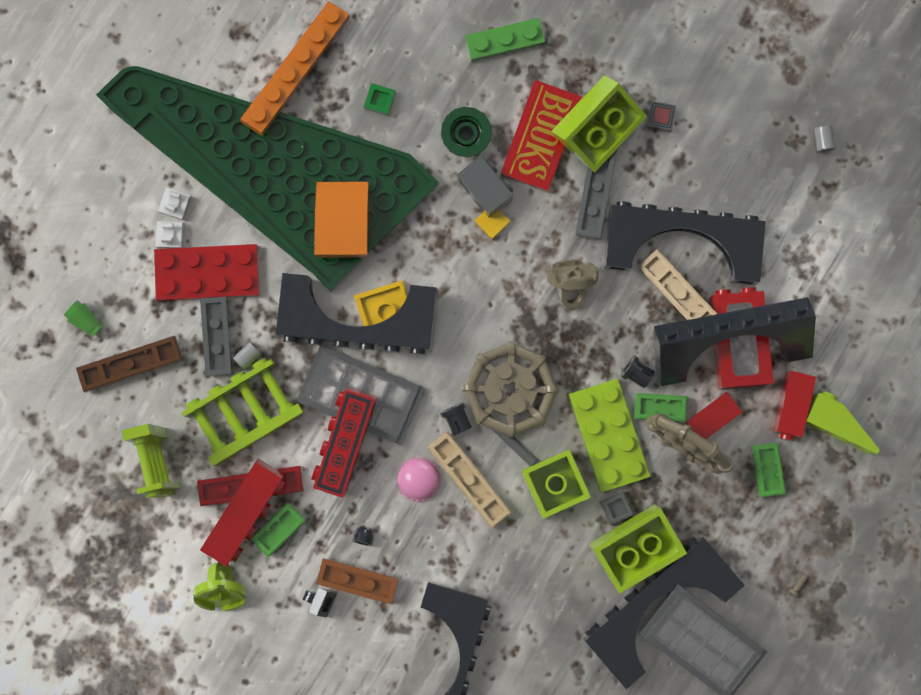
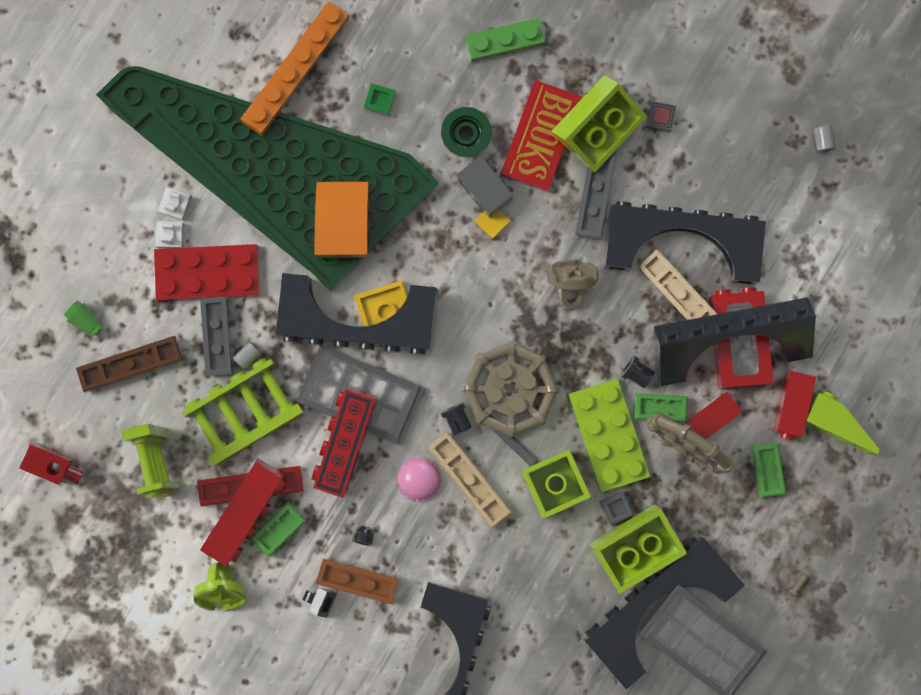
none -> red torso [19,442,84,485]

